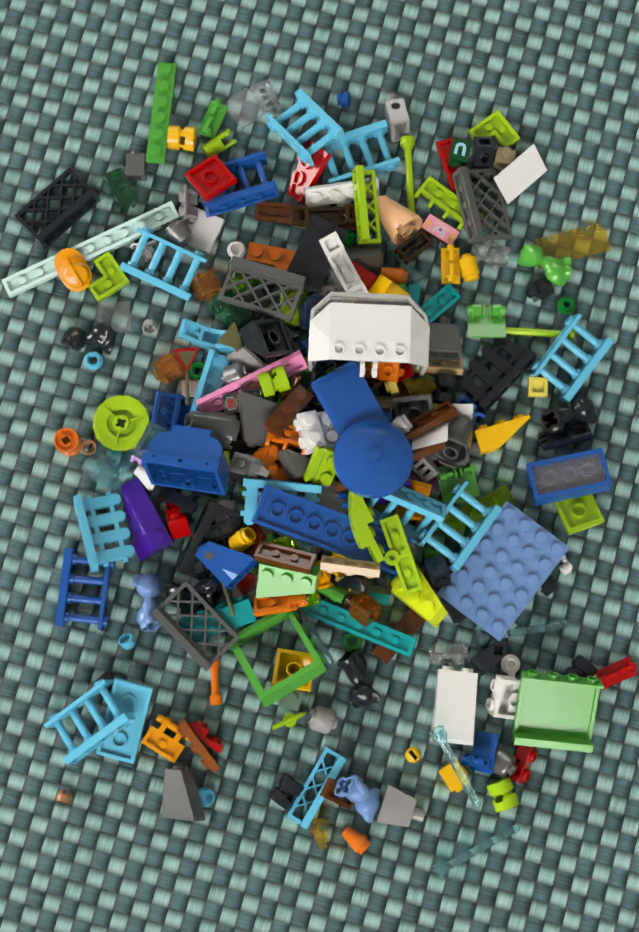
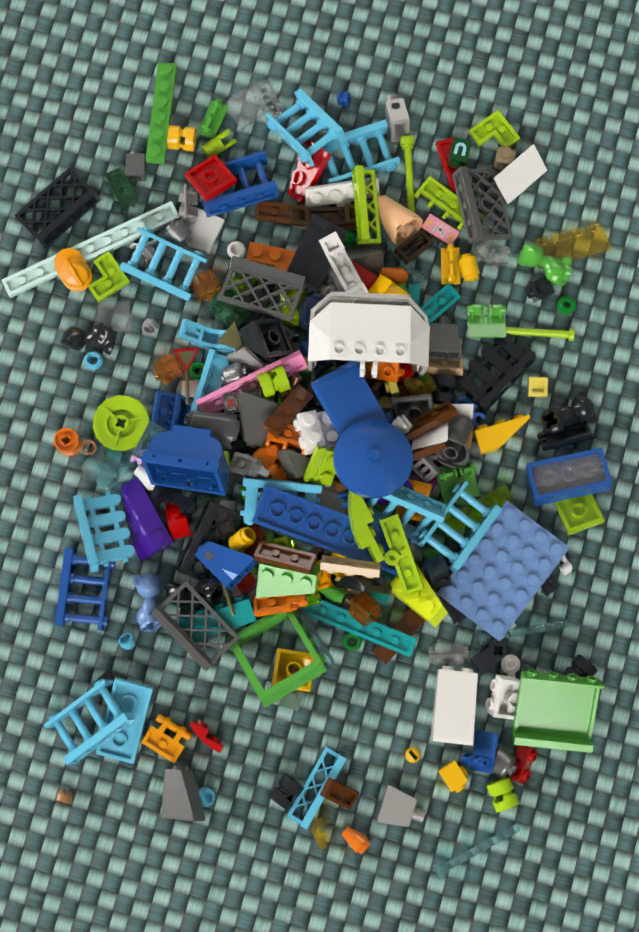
dark orange plate [177,717,220,773] -> none
orange bar [209,657,222,705] -> none
lime piece [272,711,308,730] -> none
light grey head [307,705,338,734] -> none
medium blue animal [334,775,381,823] -> none
black animal [336,649,380,709] -> none
clear light blue piece [429,725,481,808] -> none
black brick [472,136,495,167] -> none
medium azure fence [529,313,614,403] -> none
red hinge [595,656,638,690] -> none

